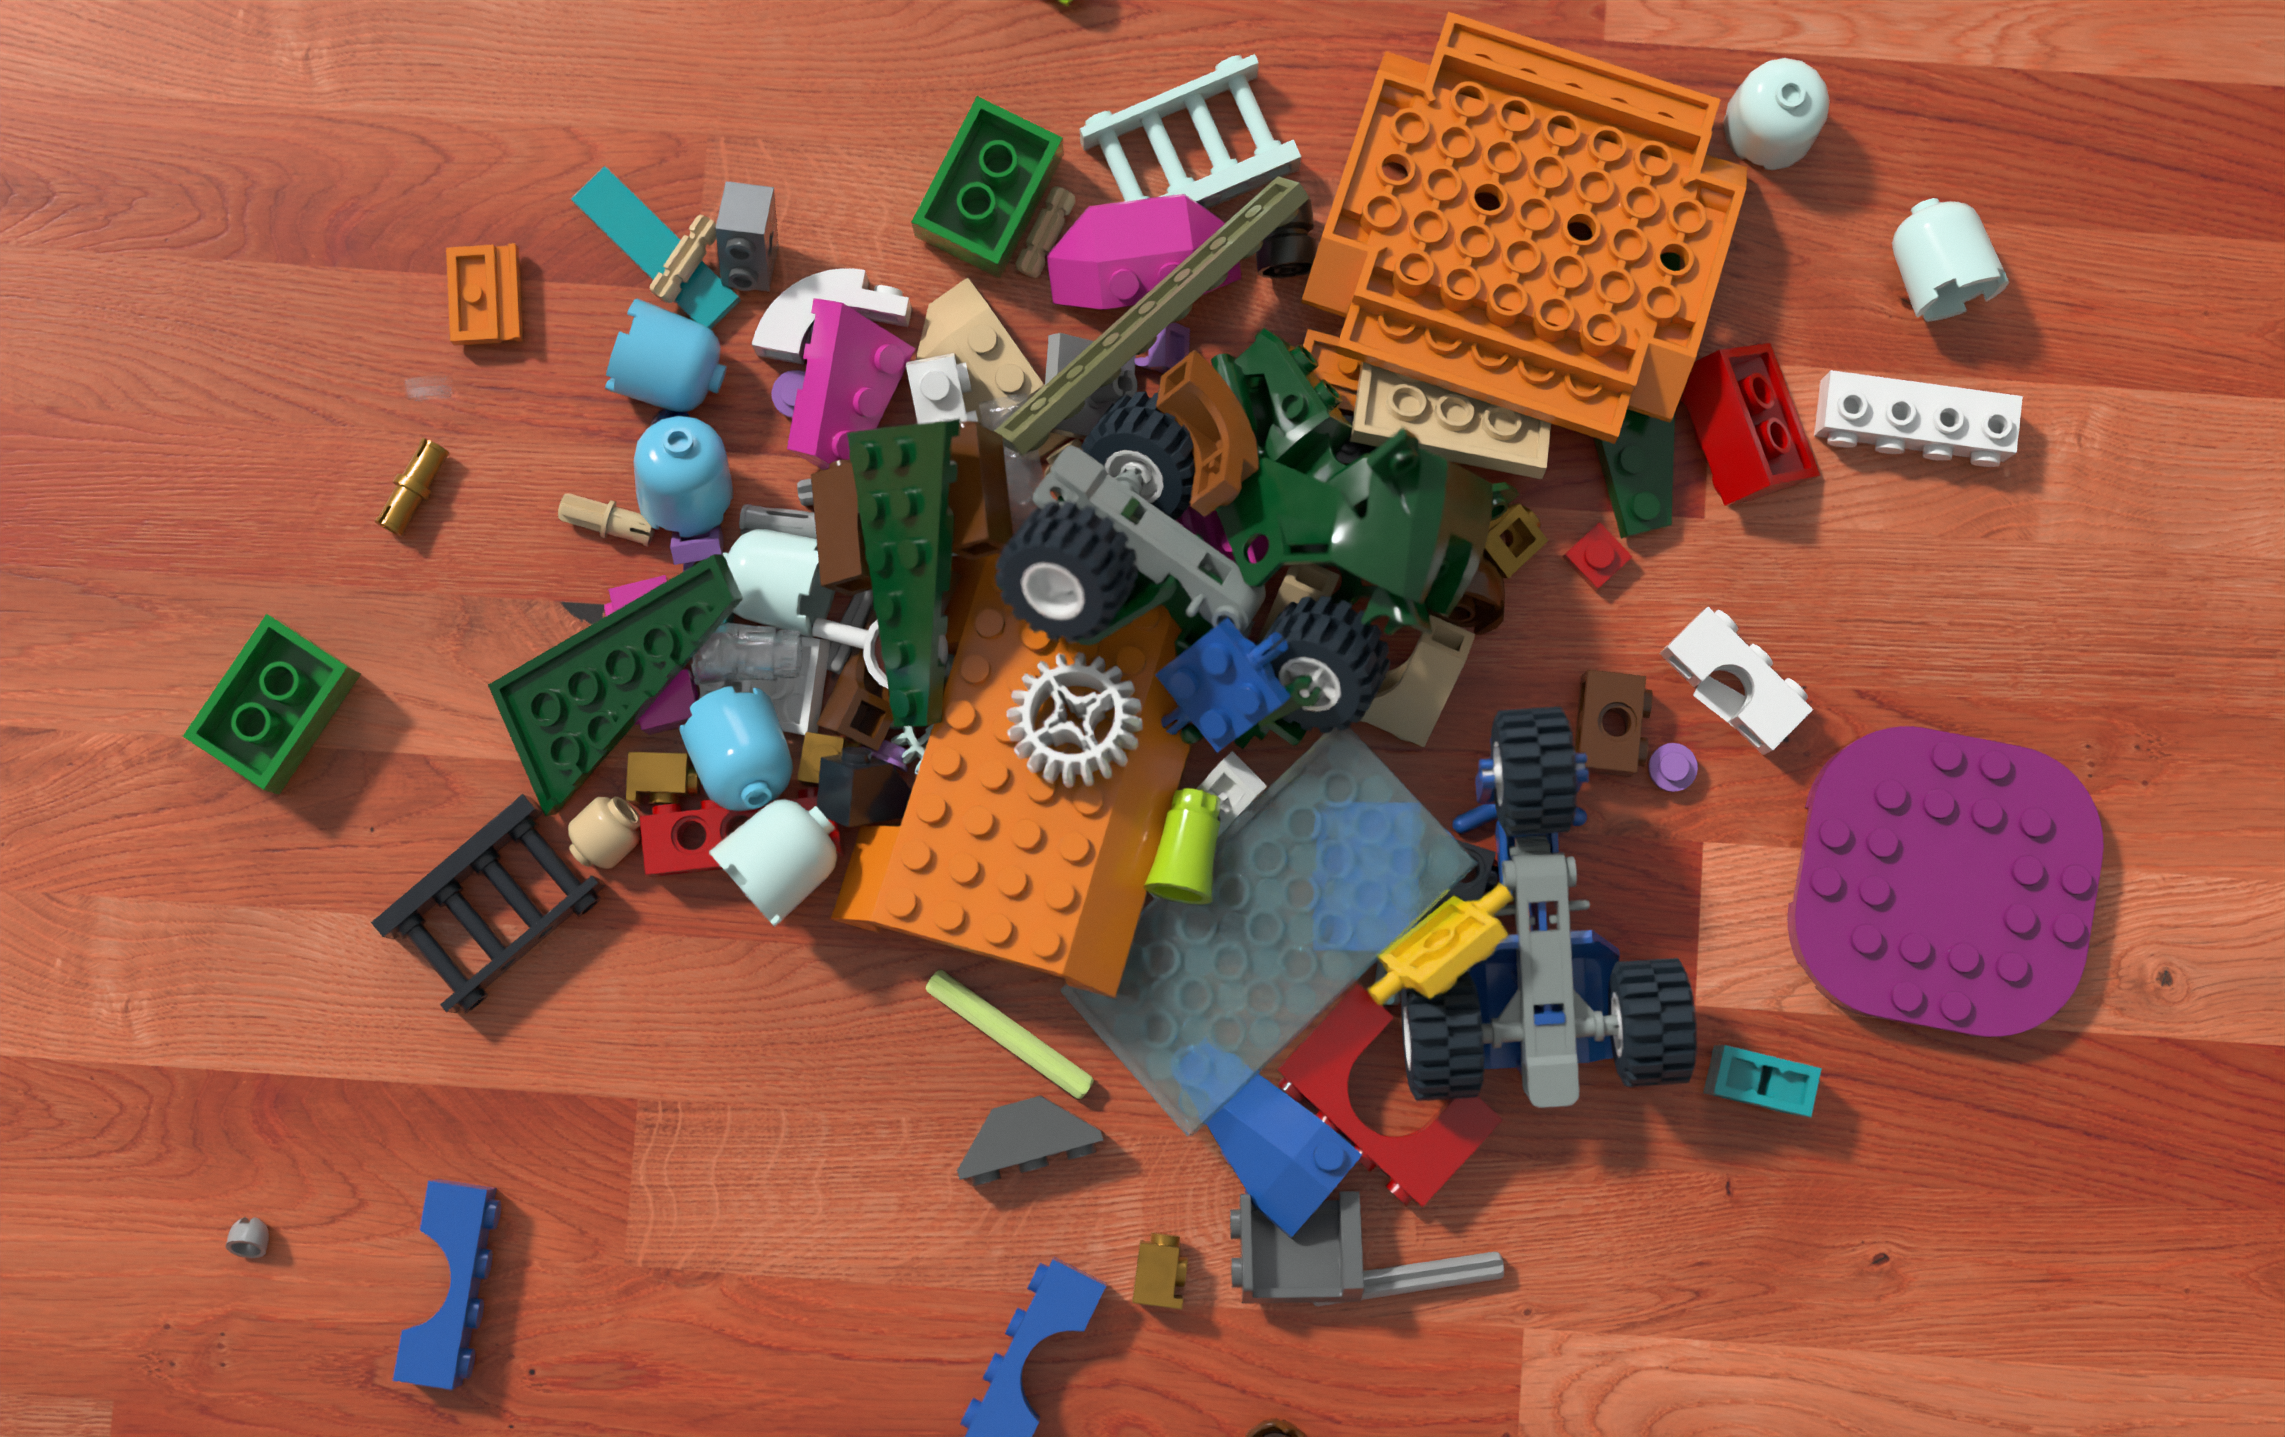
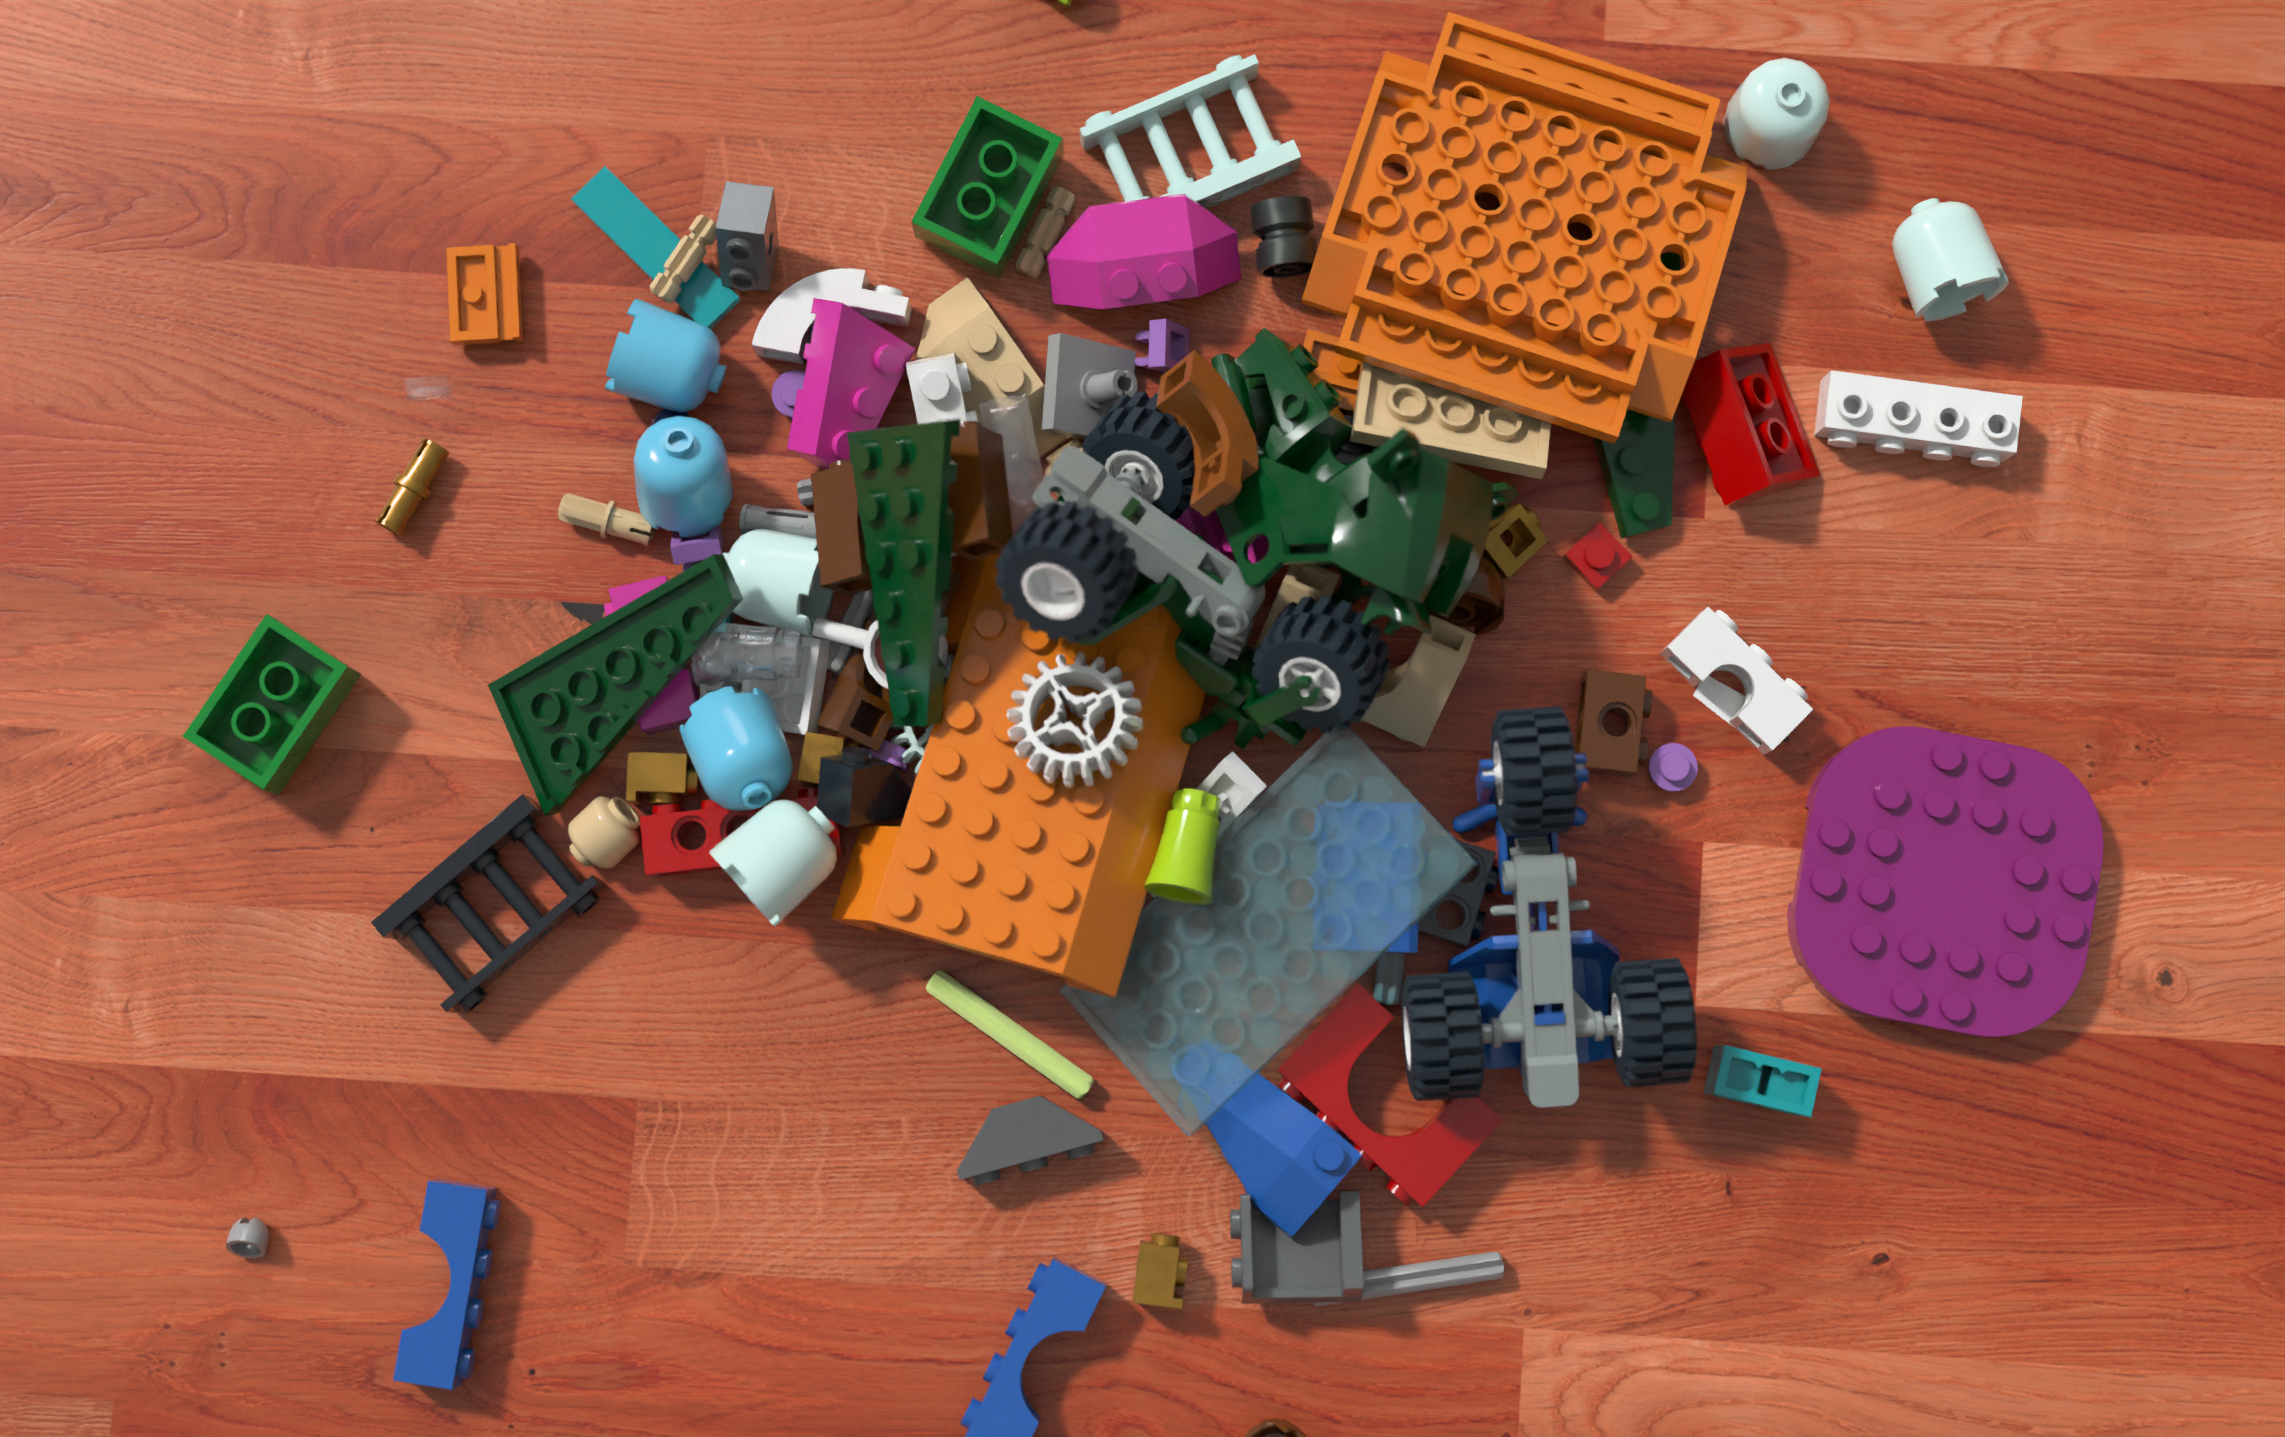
olive plate [994,176,1310,456] -> none
blue plate [1155,617,1291,752] -> none
yellow plate [1368,883,1514,1006] -> none

